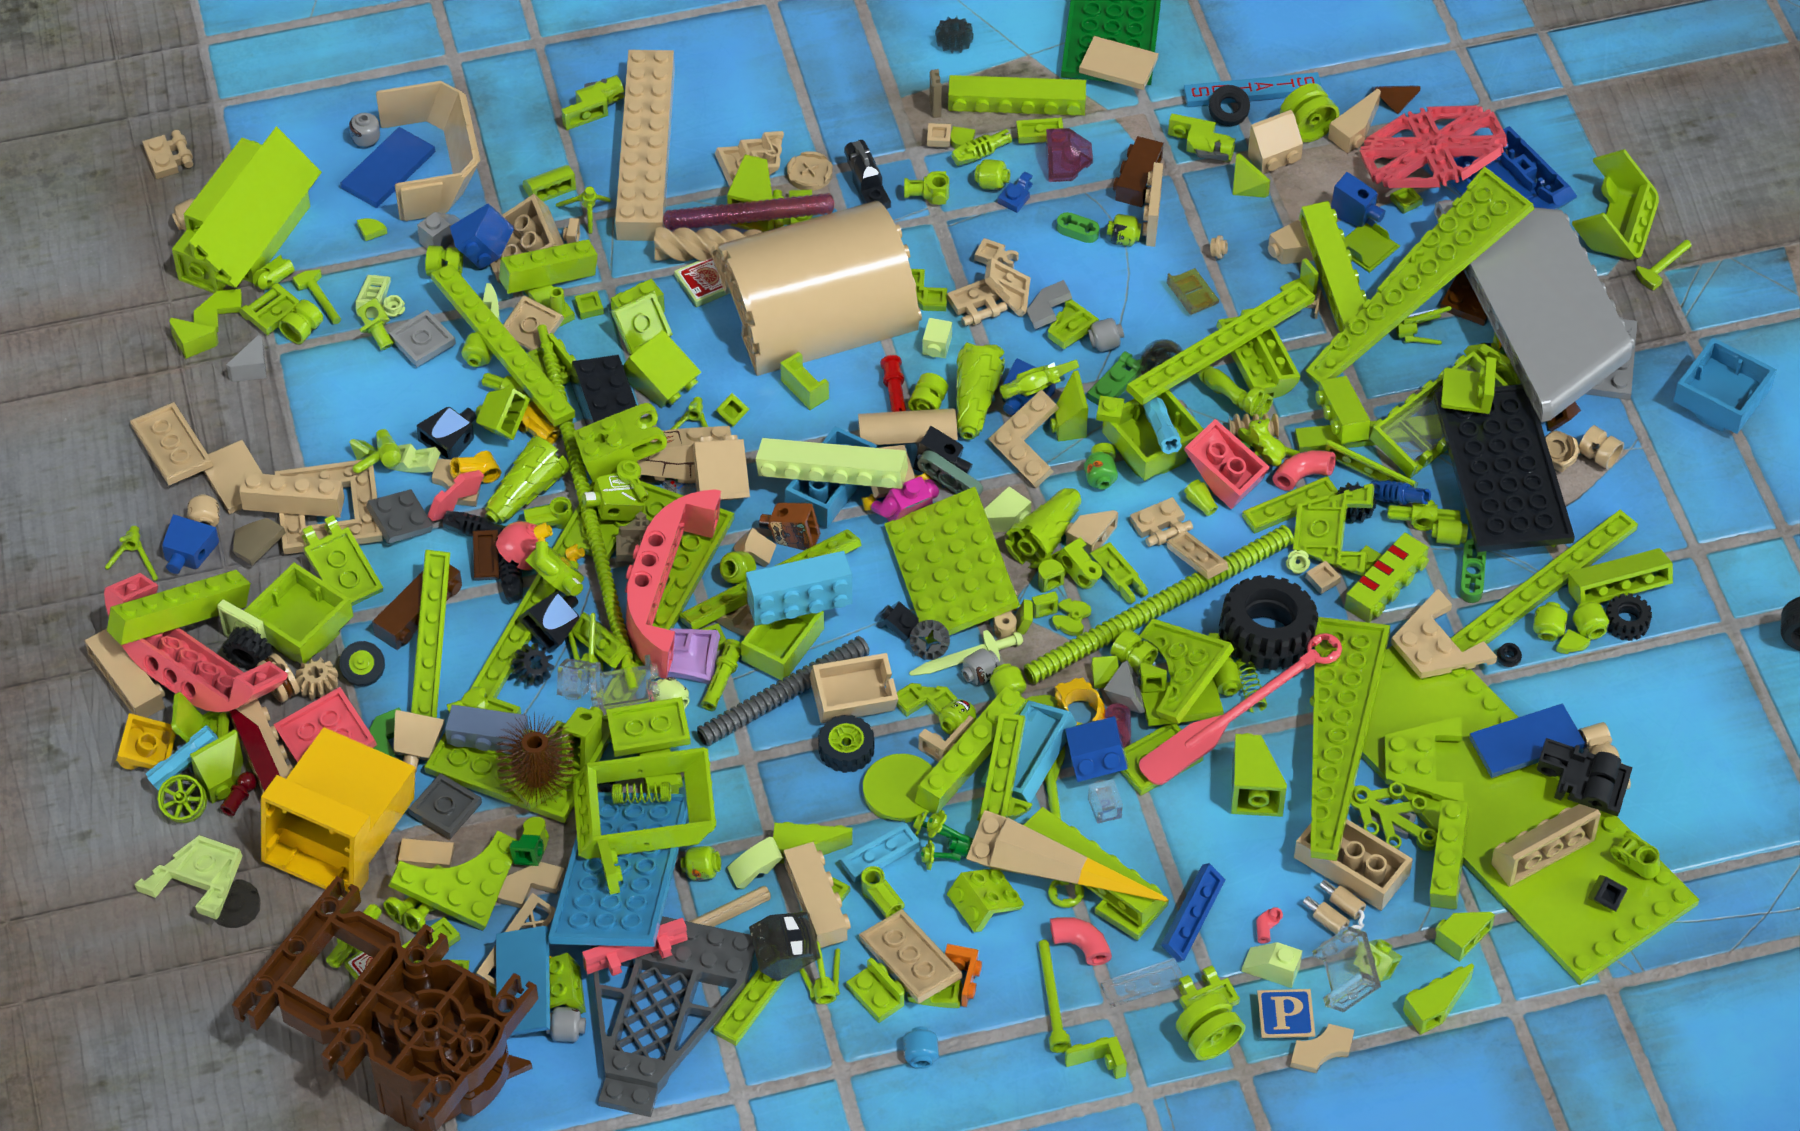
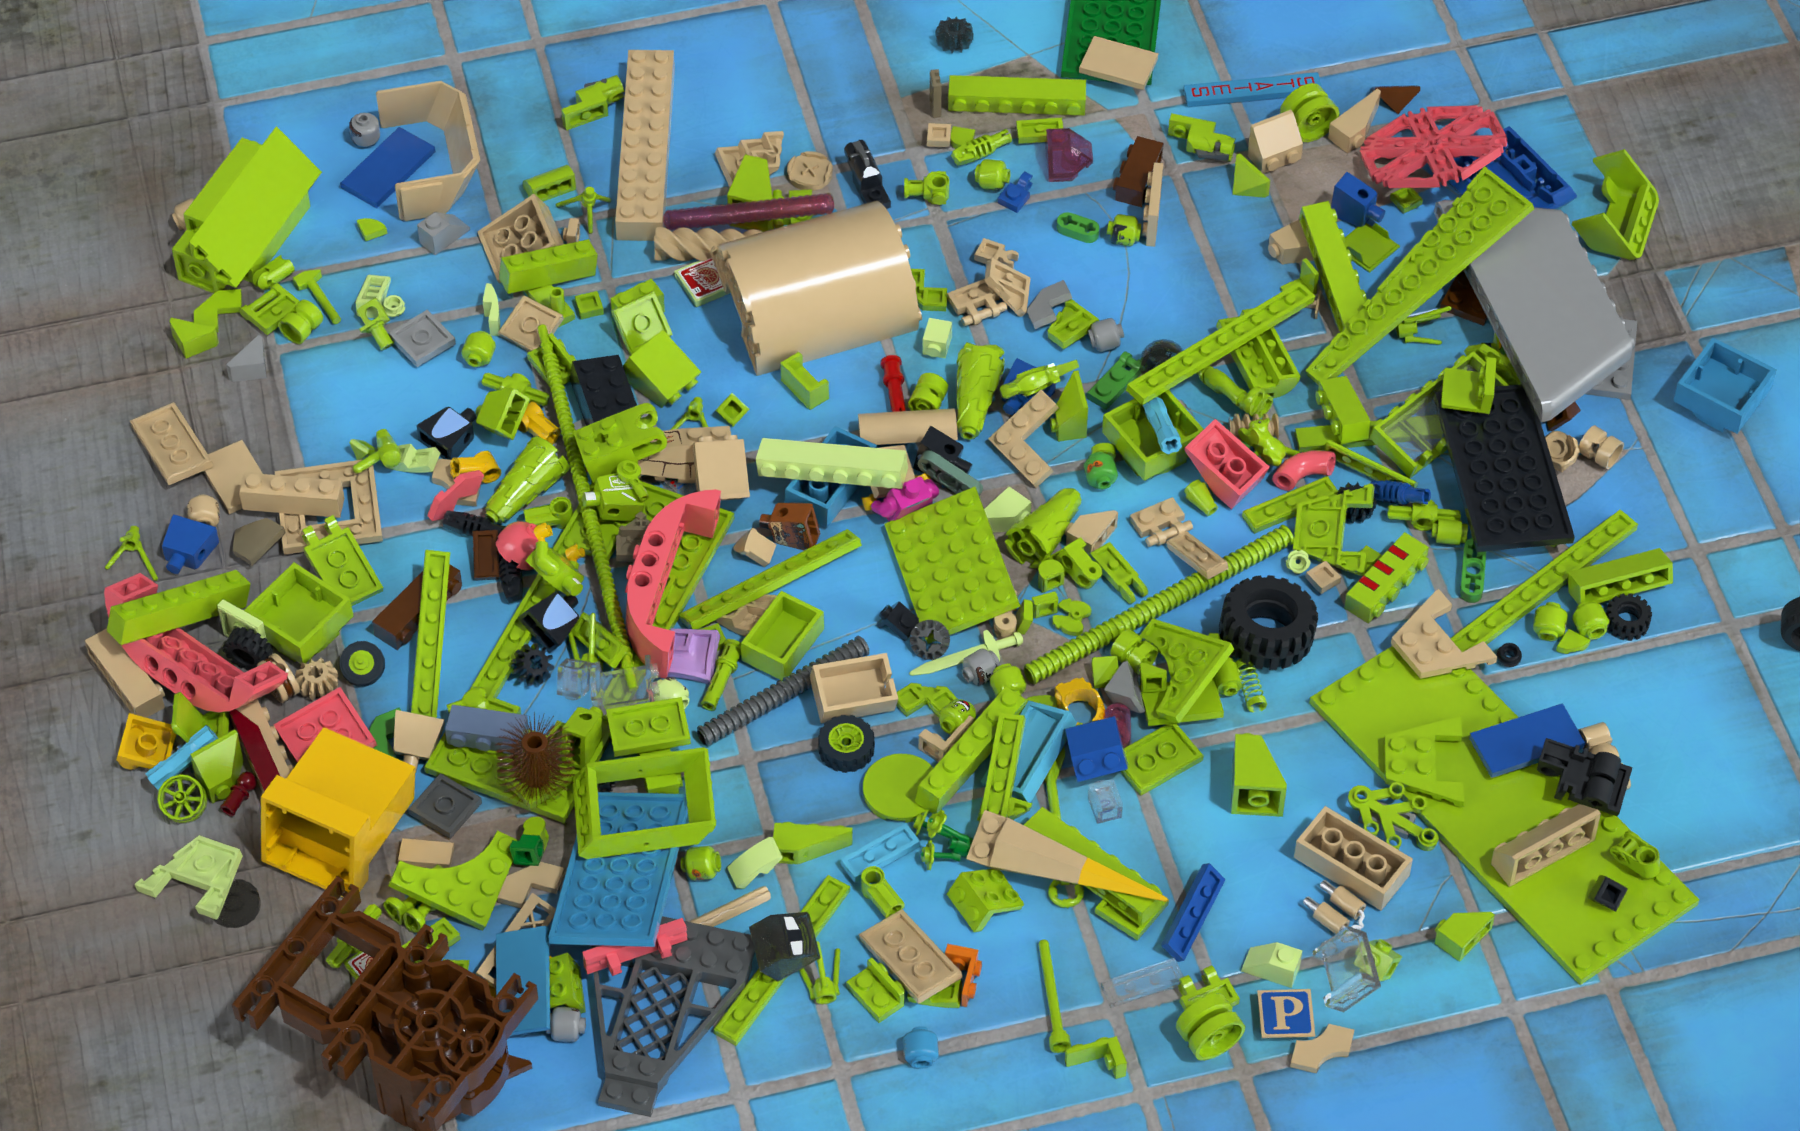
tan plate [142,130,193,179] -> none
dark grey plate [366,489,433,544] -> none
lime wheel [425,245,463,276] -> none
lime plate [431,264,575,427] -> none
blue slope [449,203,514,270] -> none
lime plate [597,839,623,895] -> none
lime piece [612,782,671,804] -> none
lime head [719,551,756,584] -> none
medium azure brick [746,551,852,626] -> none
tan brick [784,842,851,948] -> none
coral cylinder [1050,917,1112,966] -> none
lime plate [1096,395,1124,424] -> none
coral piece [1139,633,1342,785] -> none
clear yellow piece [1167,268,1219,315] -> none
black tyre [1209,85,1250,126] -> none
tan plate [1210,235,1228,259] -> none
coral arm [1256,907,1283,944] -> none
lime wing [1311,617,1390,861] -> none
lime slope [1403,963,1474,1035] -> none
lime brick [1430,799,1469,909] -> none
lime piece [1635,240,1692,291] -> none

